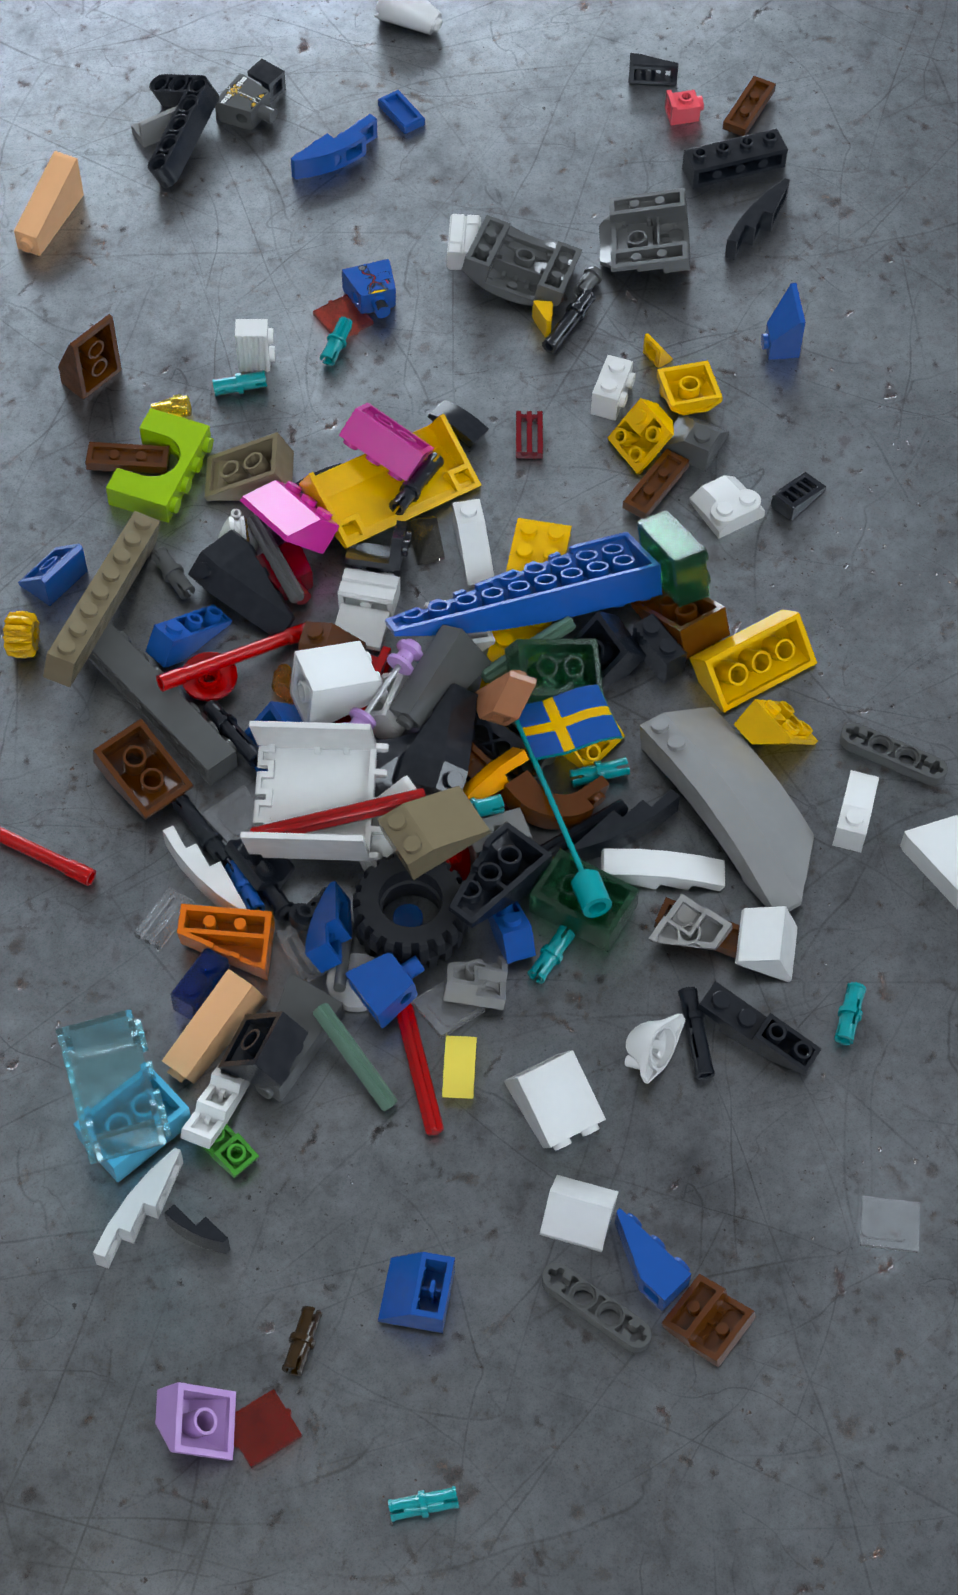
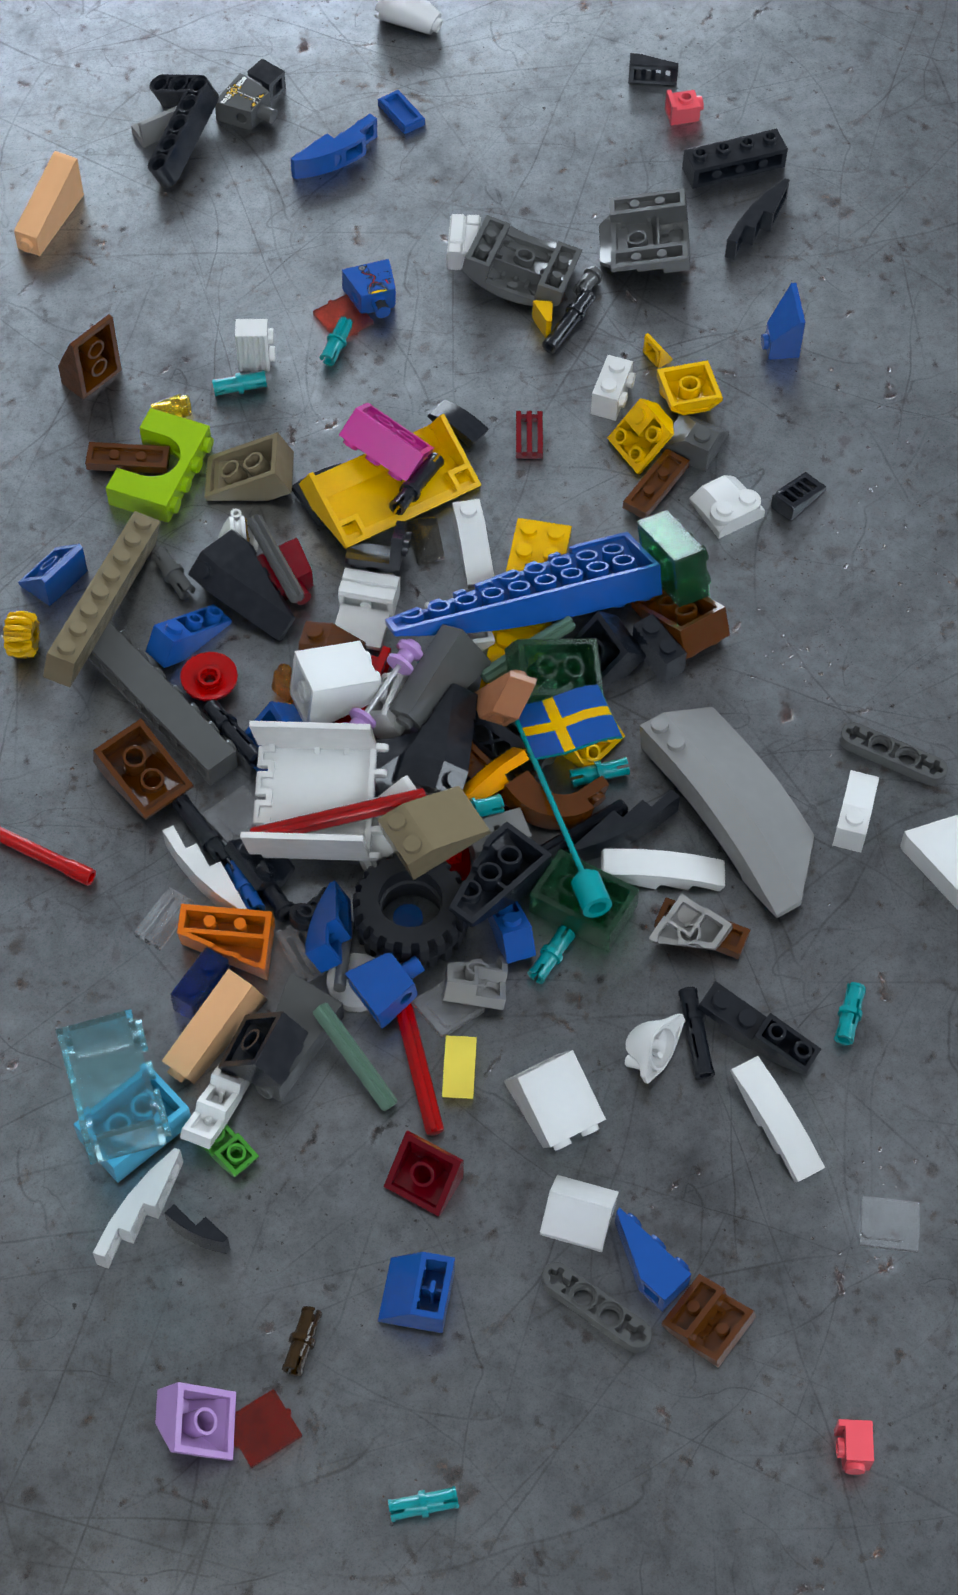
red piece [156,622,305,692] -> none
slope [240,480,339,554] -> none
yellow slope [689,609,817,712] -> none
reddish brown plate [722,76,776,136] -> none
yellow slope [733,699,818,745] -> none
white slope [735,906,798,983] -> none
none -> dark red slope [383,1131,464,1217]
none -> white slope [730,1056,825,1183]
none -> coral brick [834,1419,874,1475]

